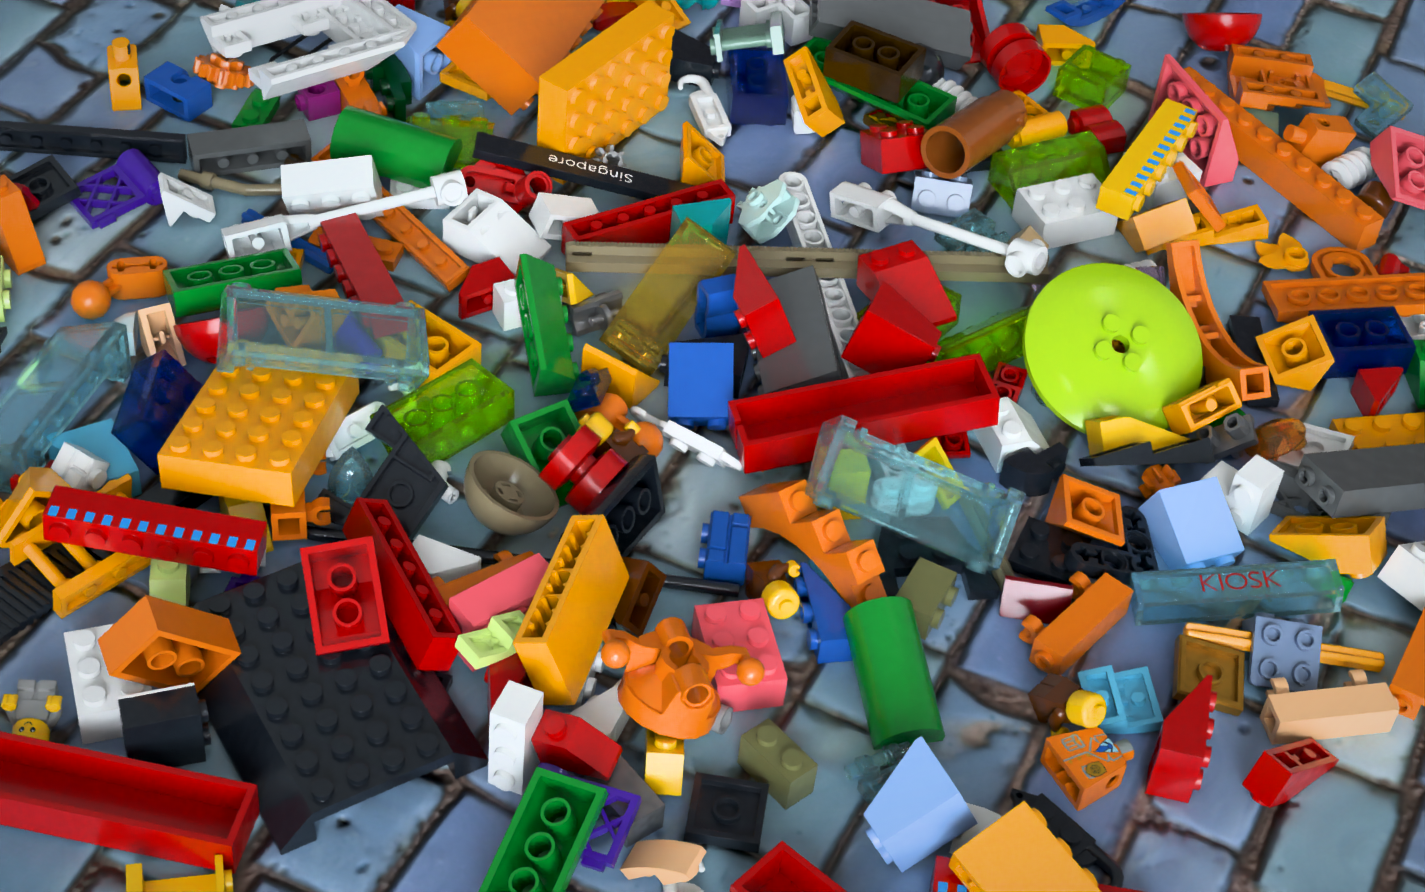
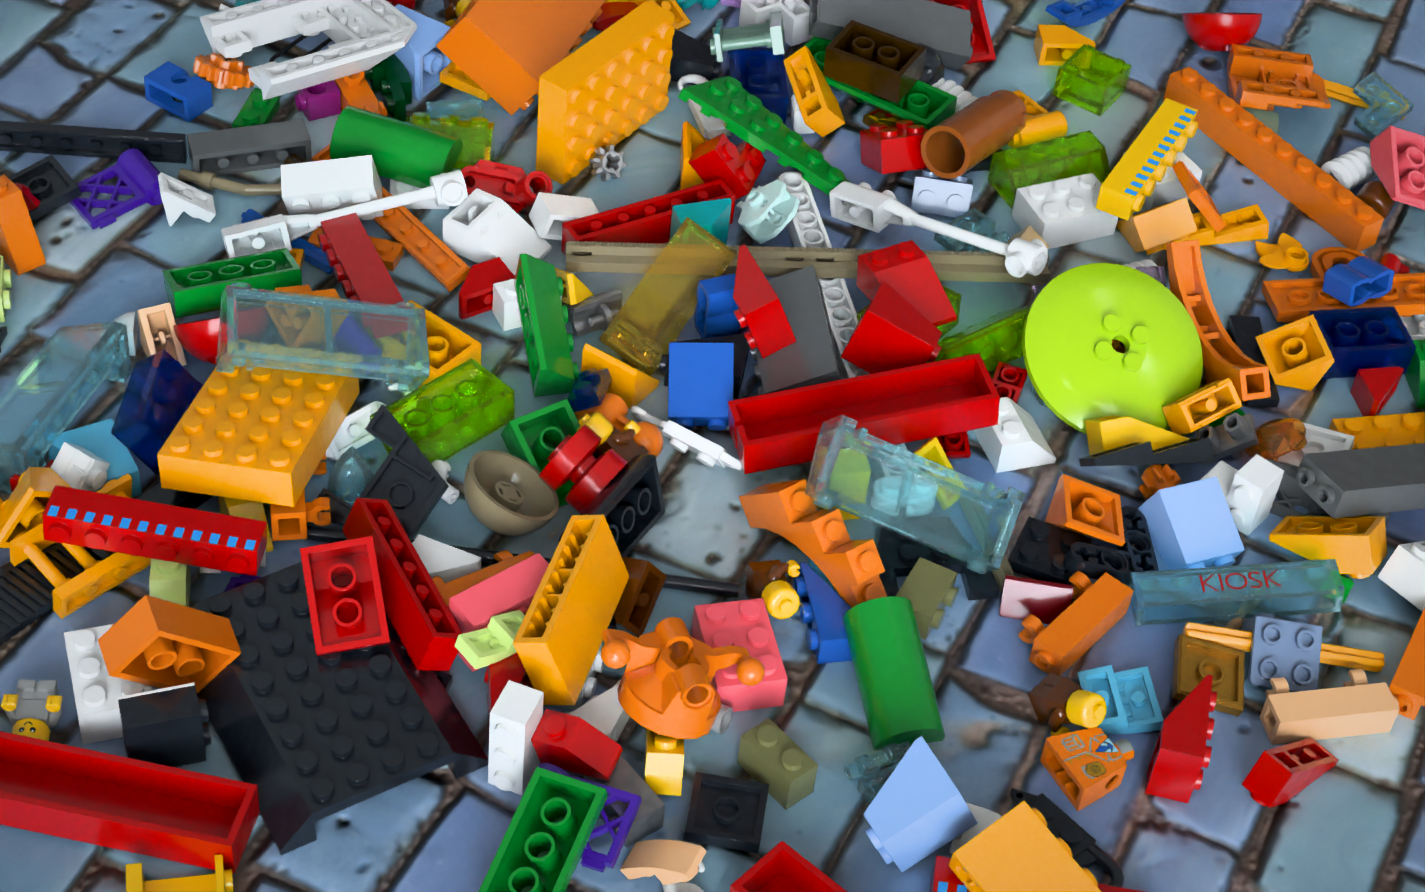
orange beam [70,256,168,320] -> none
light orange torso [107,37,142,111] -> none
black tile [472,131,694,200] -> none
blue brick [698,510,751,587] -> none
red wheel [980,23,1051,95] -> none
black brick [999,442,1069,497] -> none
red brick [1067,104,1127,157] -> none
coral slope [1148,54,1239,187] -> none
orange torso [1283,113,1357,168] -> none
none -> green wing [678,76,851,196]
none -> red brick [688,133,766,200]
none -> blue brick [1322,256,1394,307]

